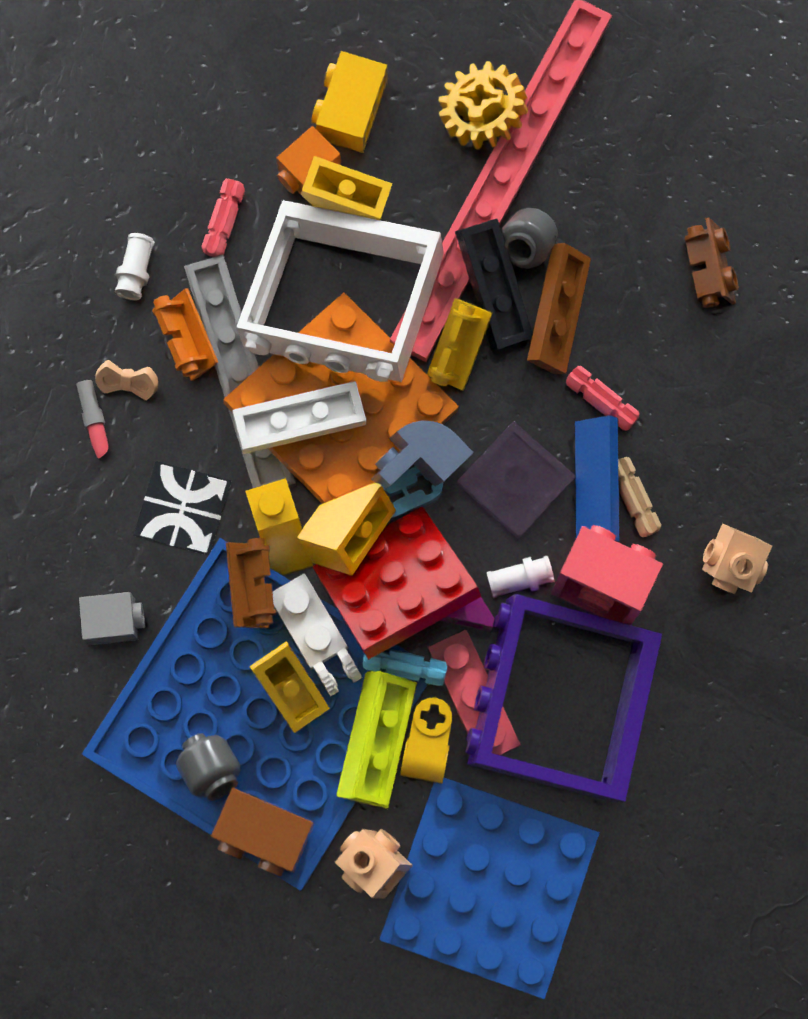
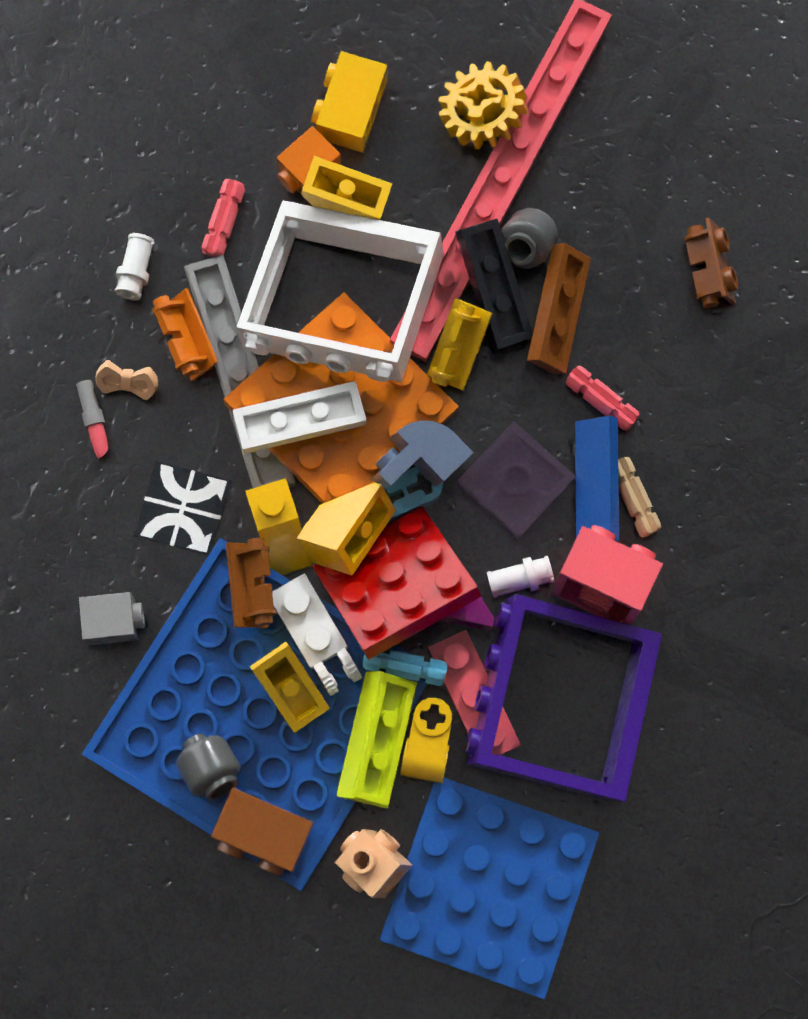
light nougat brick [702,523,772,594] -> none

